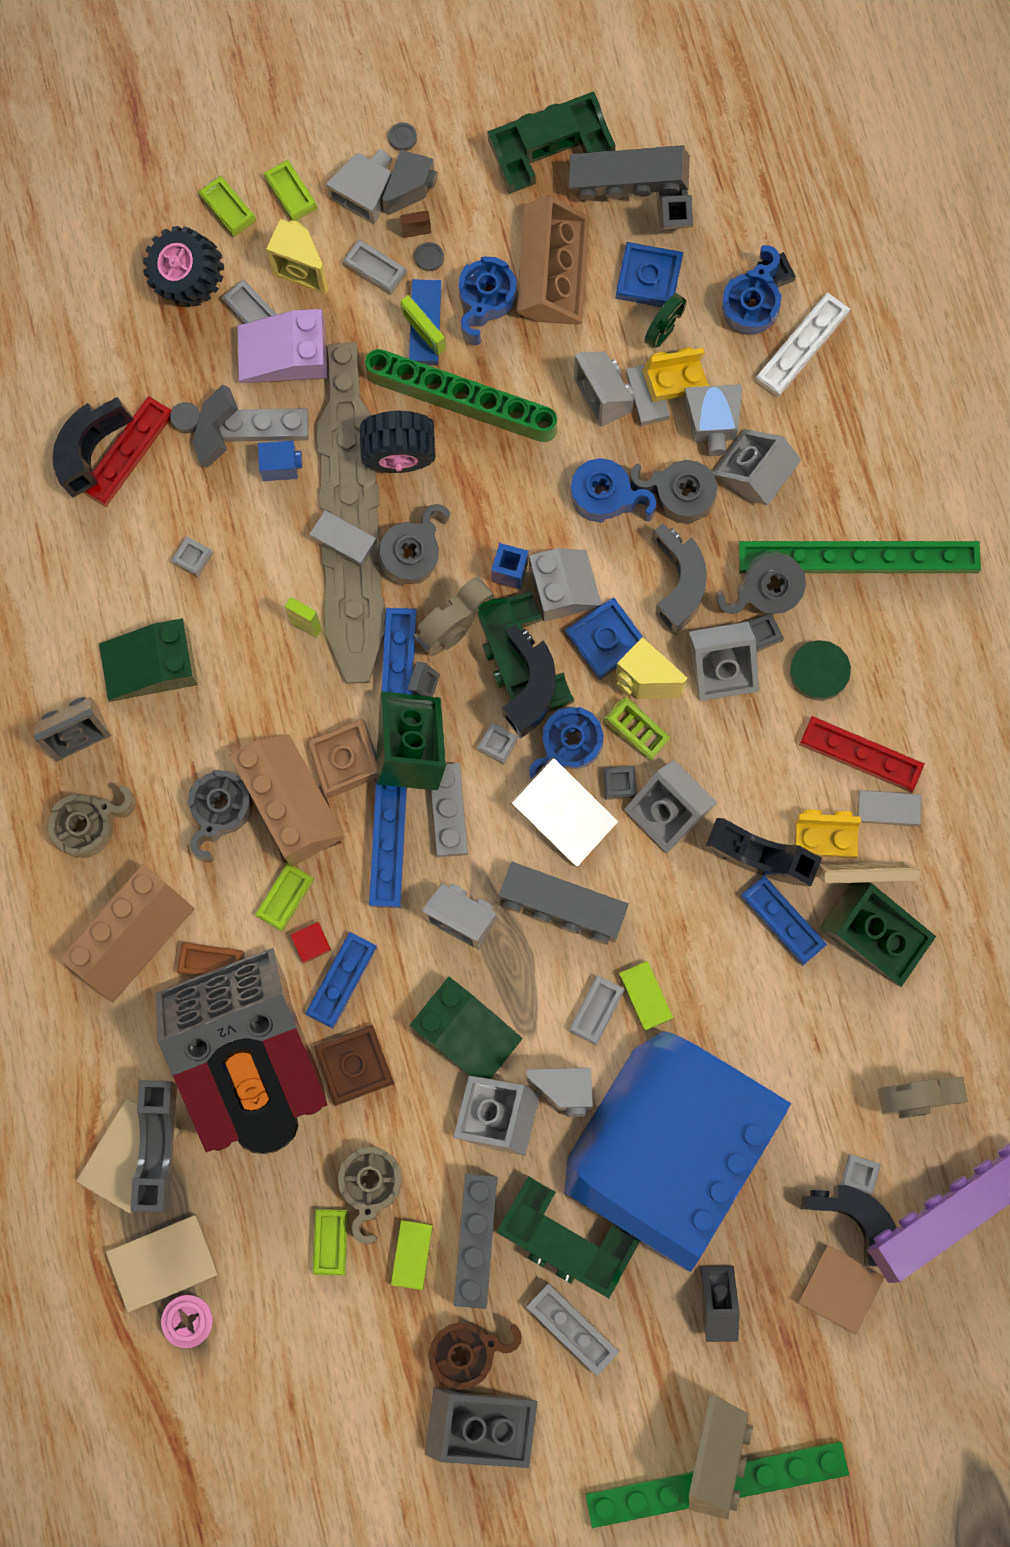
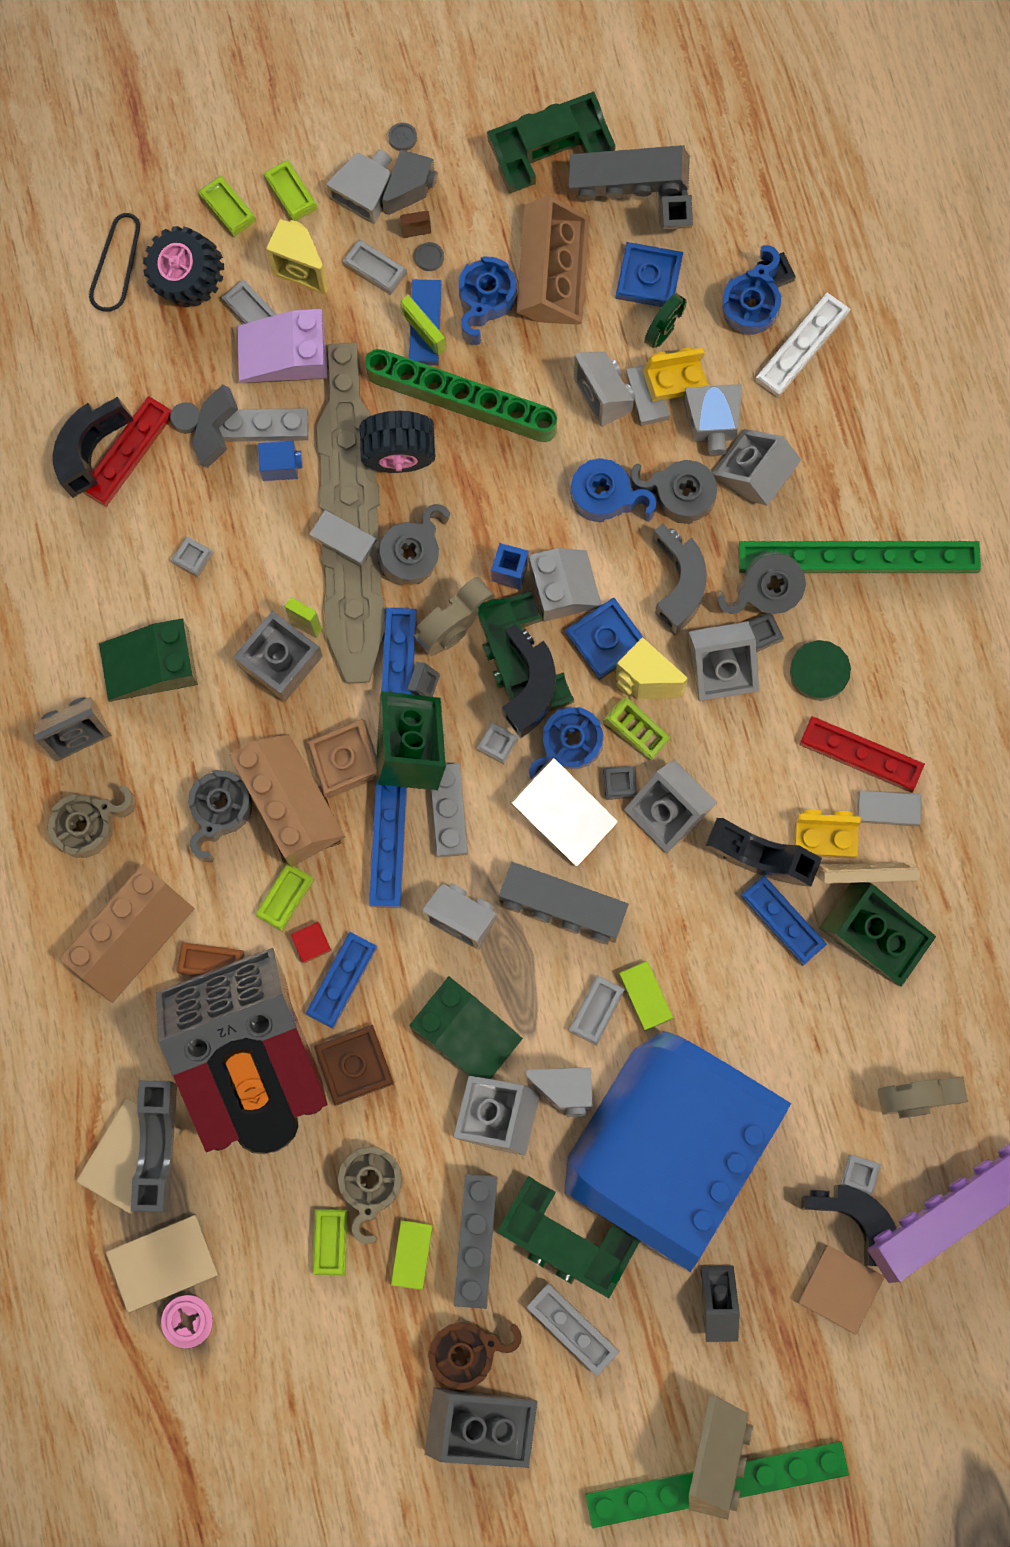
none -> black piece [89,213,140,312]
none -> flat silver brick [234,611,323,702]

